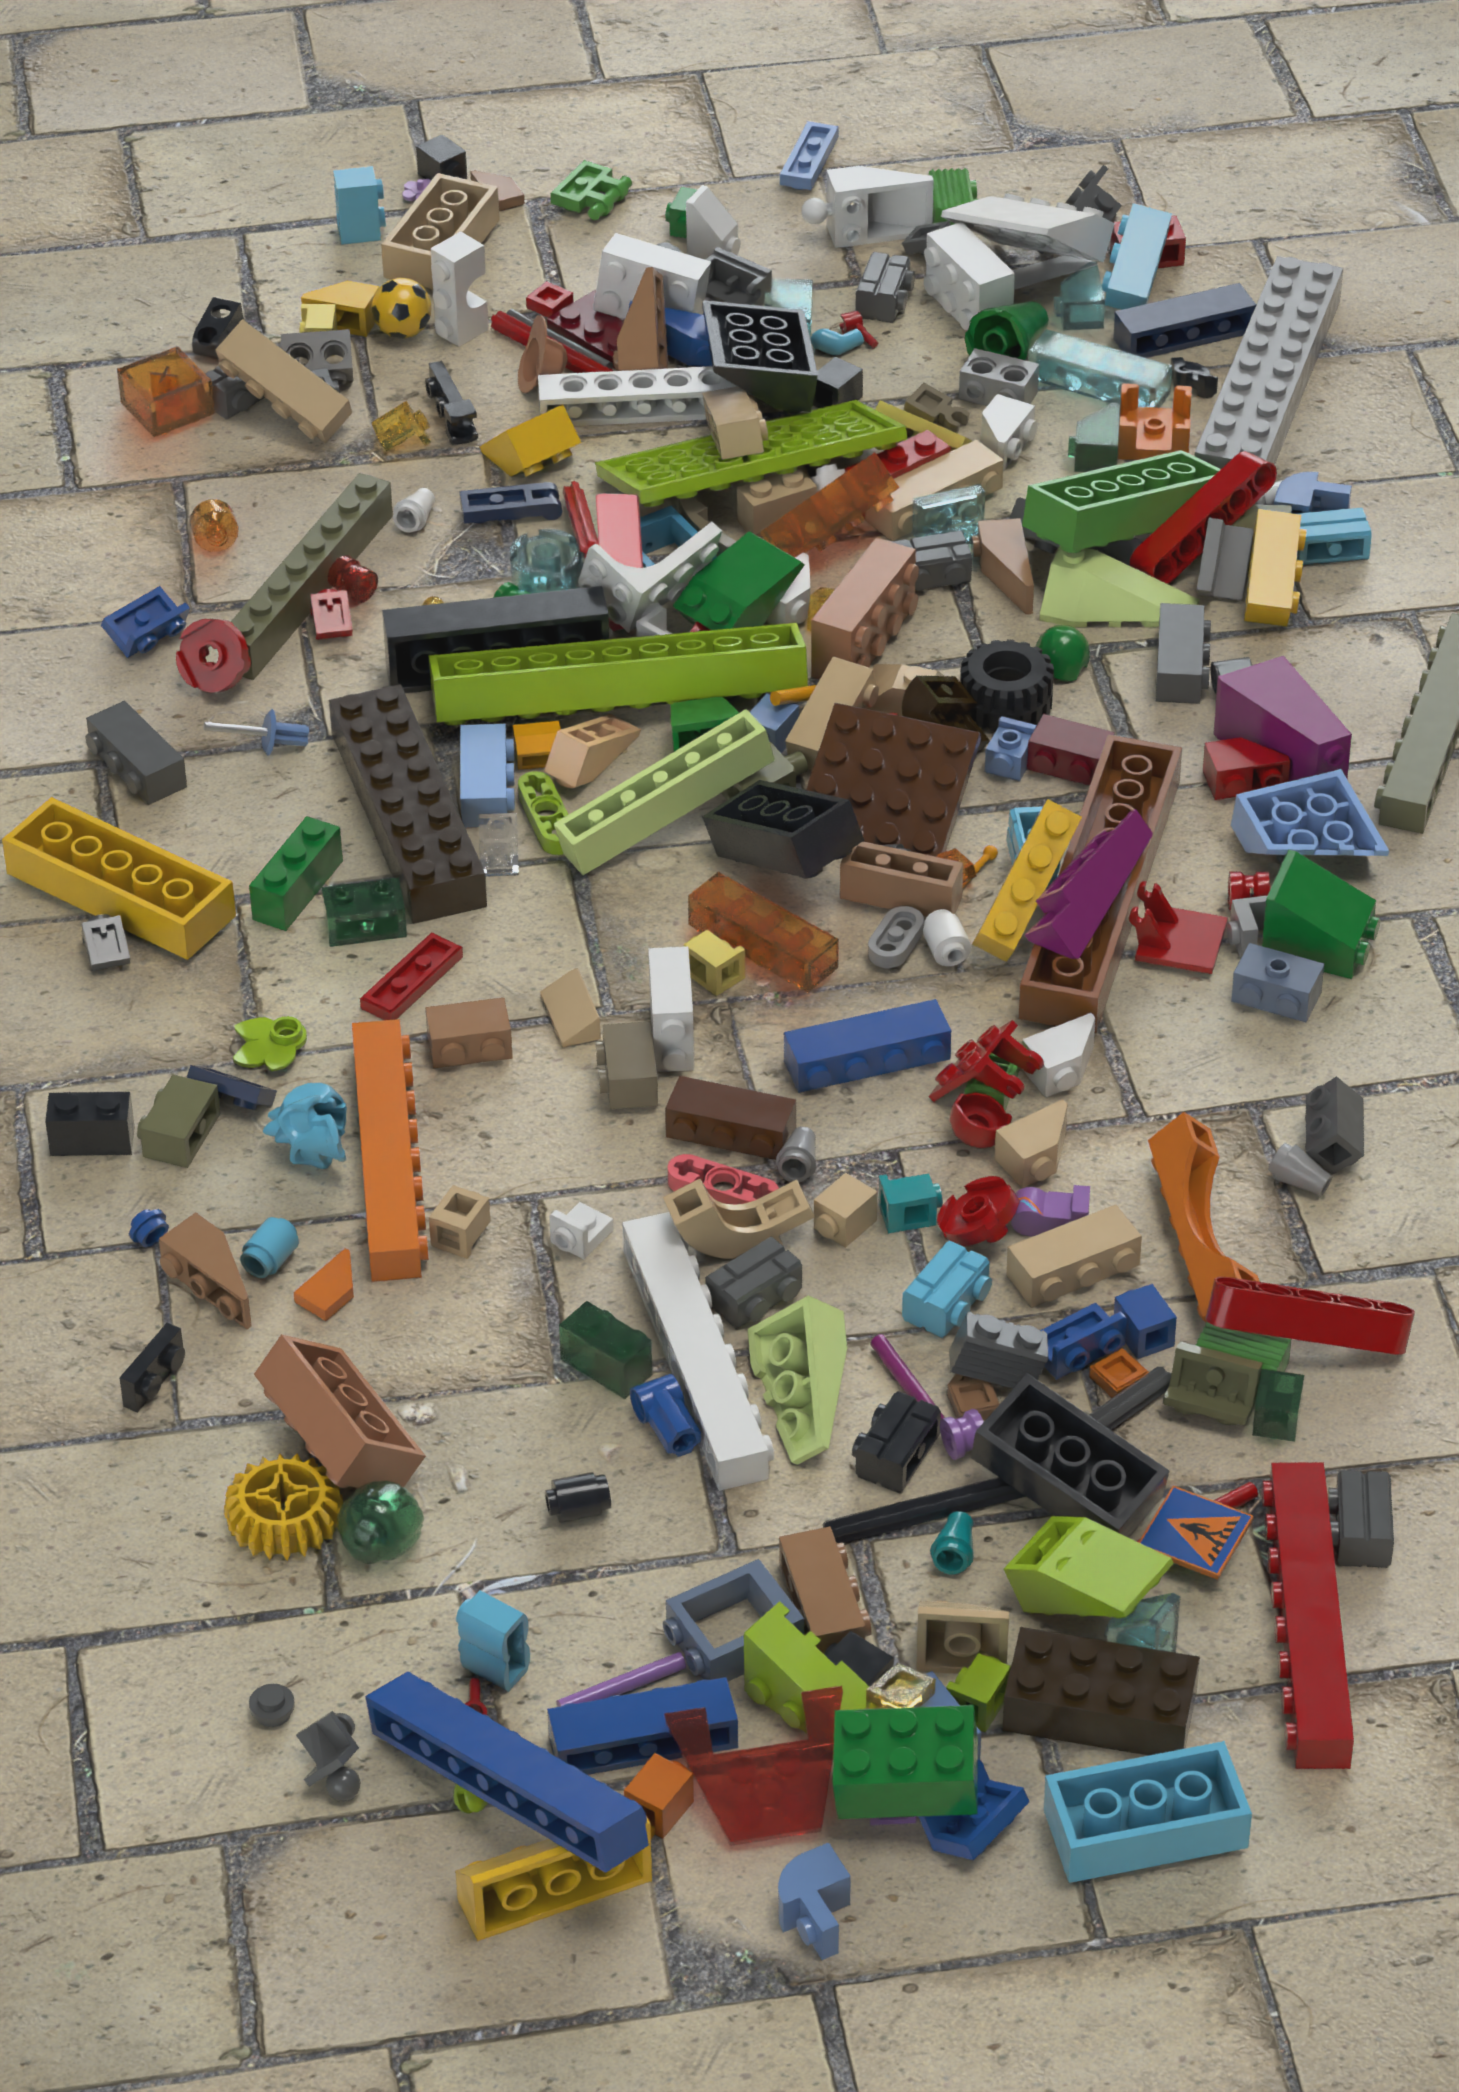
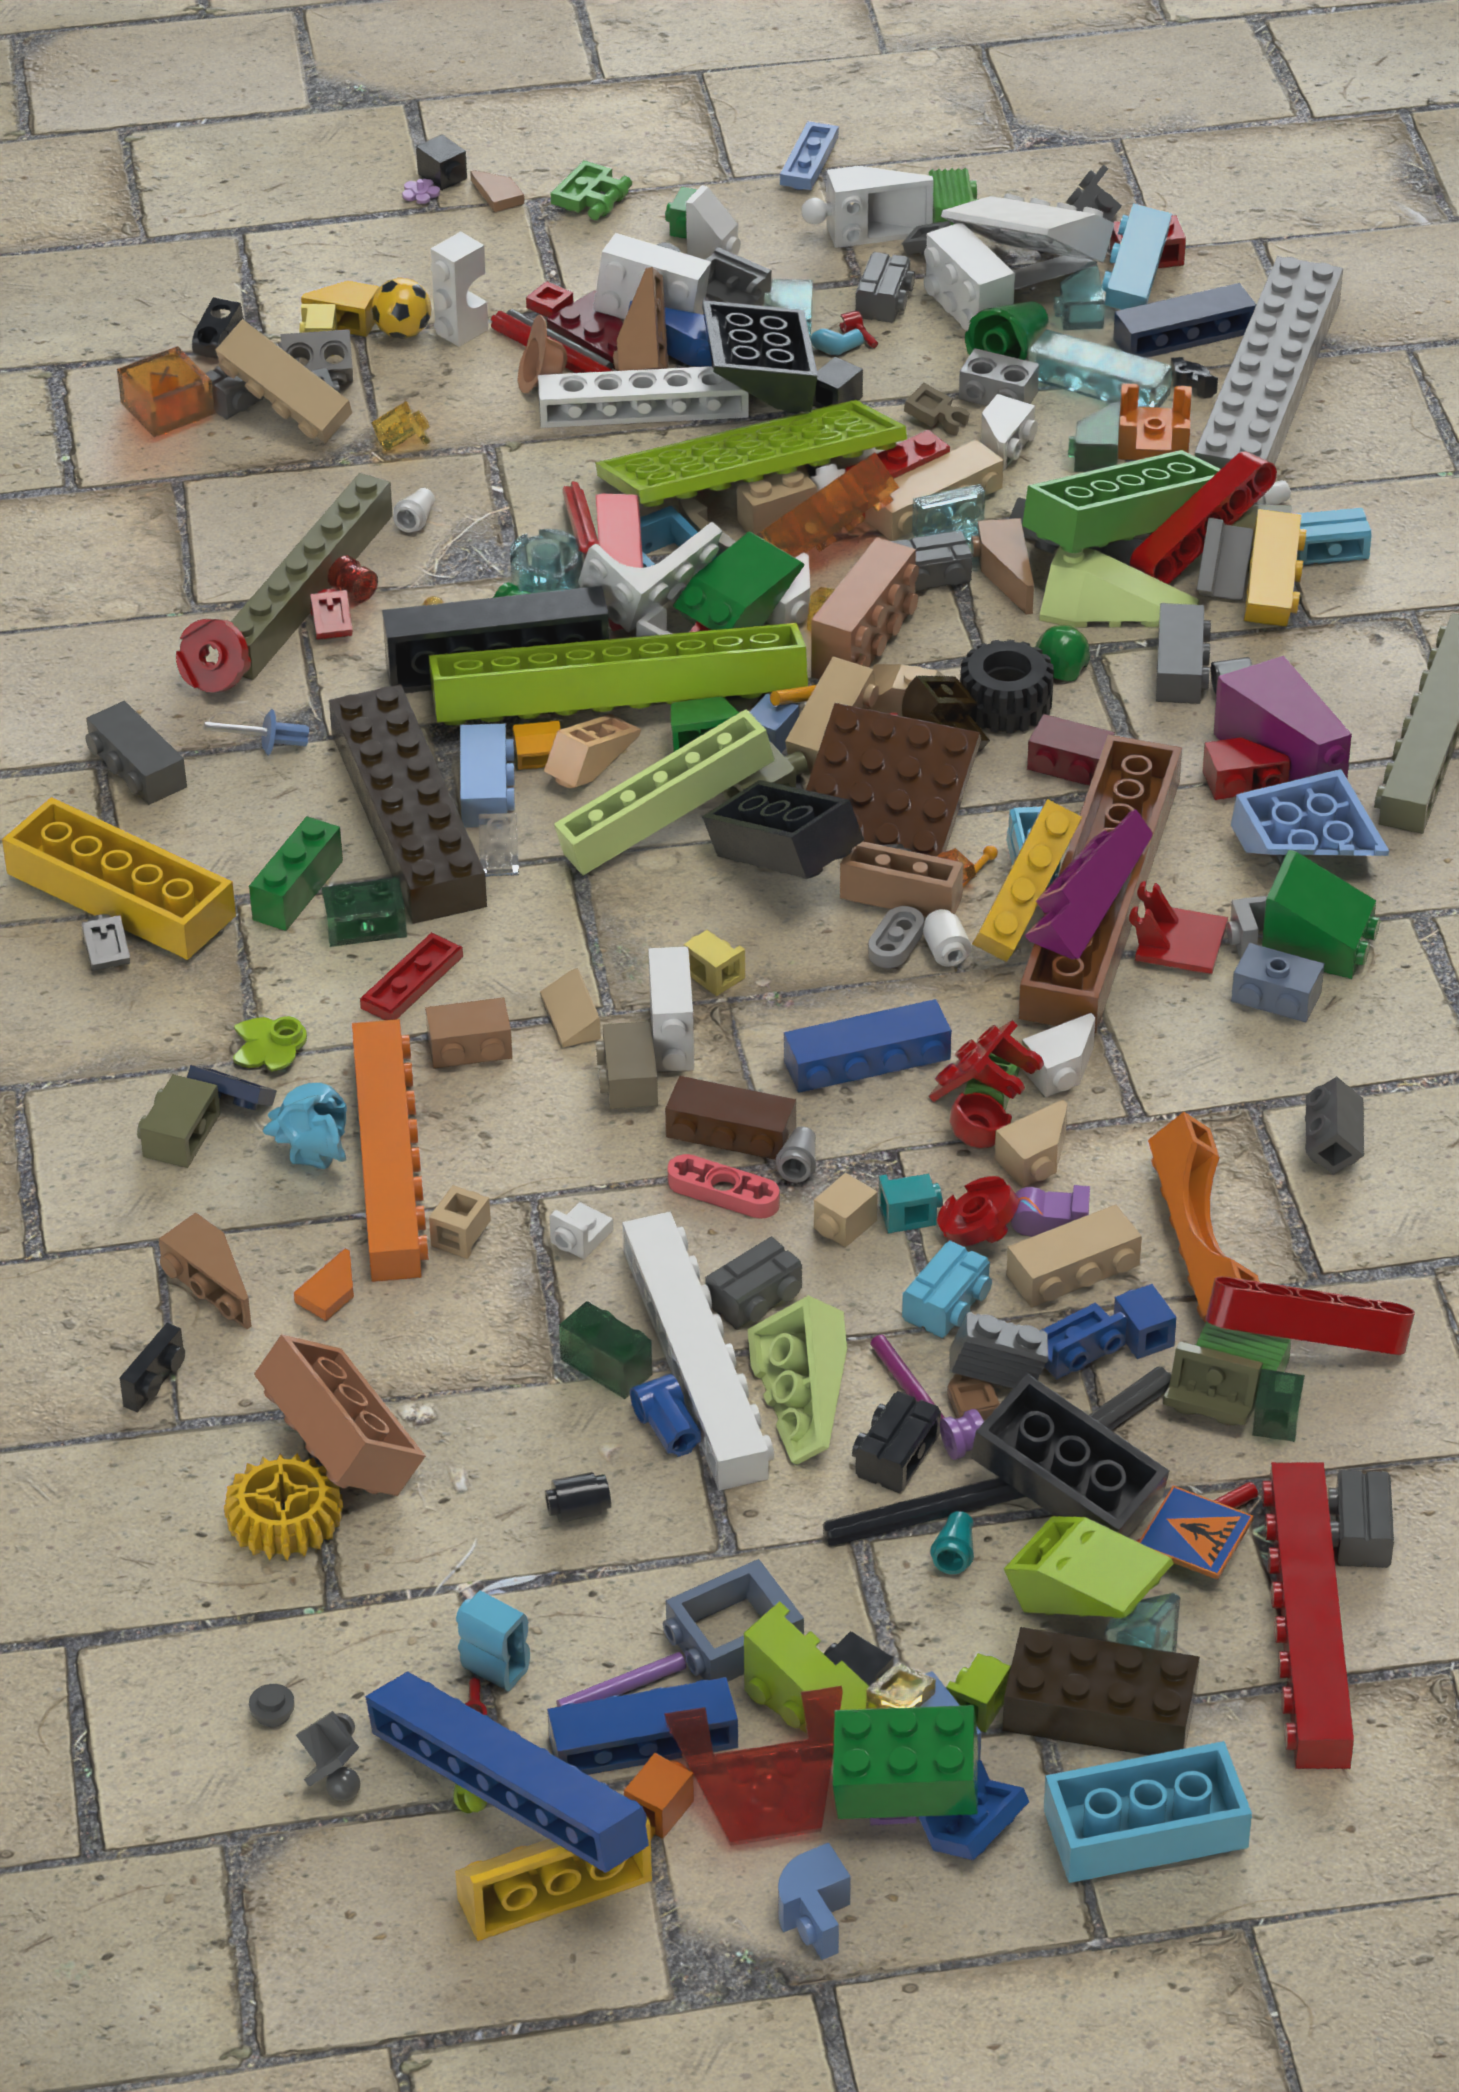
black brick [45,1092,135,1156] -> none
blue bracket [101,586,191,658] -> none
blue plate [129,1209,169,1247] -> none
clear orange head [190,499,239,552] -> none
medium azure brick [240,1217,299,1278] -> none
medium azure brick [333,166,386,245] -> none
clear green piece [337,1480,425,1564] -> none
tan brick [381,173,500,290] -> none
black plate [425,361,478,445] -> none
dark blue plate [459,482,563,524] -> none
yellow slope [479,405,581,477] -> none
lime beam [518,771,569,855] -> none
tan arch [663,1179,815,1259] -> none
clear orange brick [688,872,839,993] -> none
tan brick [702,386,768,460] -> none
medium nougat brick [779,1526,872,1654] -> none
light yellow plate [875,400,972,452] -> none
tan slope [916,1601,1009,1674] -> none
medium blue brick [985,716,1037,781] -> none
orange tile [1089,1348,1149,1398] -> none
red wheel [1228,871,1270,910] -> none
light grey cone [1268,1143,1333,1197] -> none
medium blue brick [1274,472,1352,514] -> none

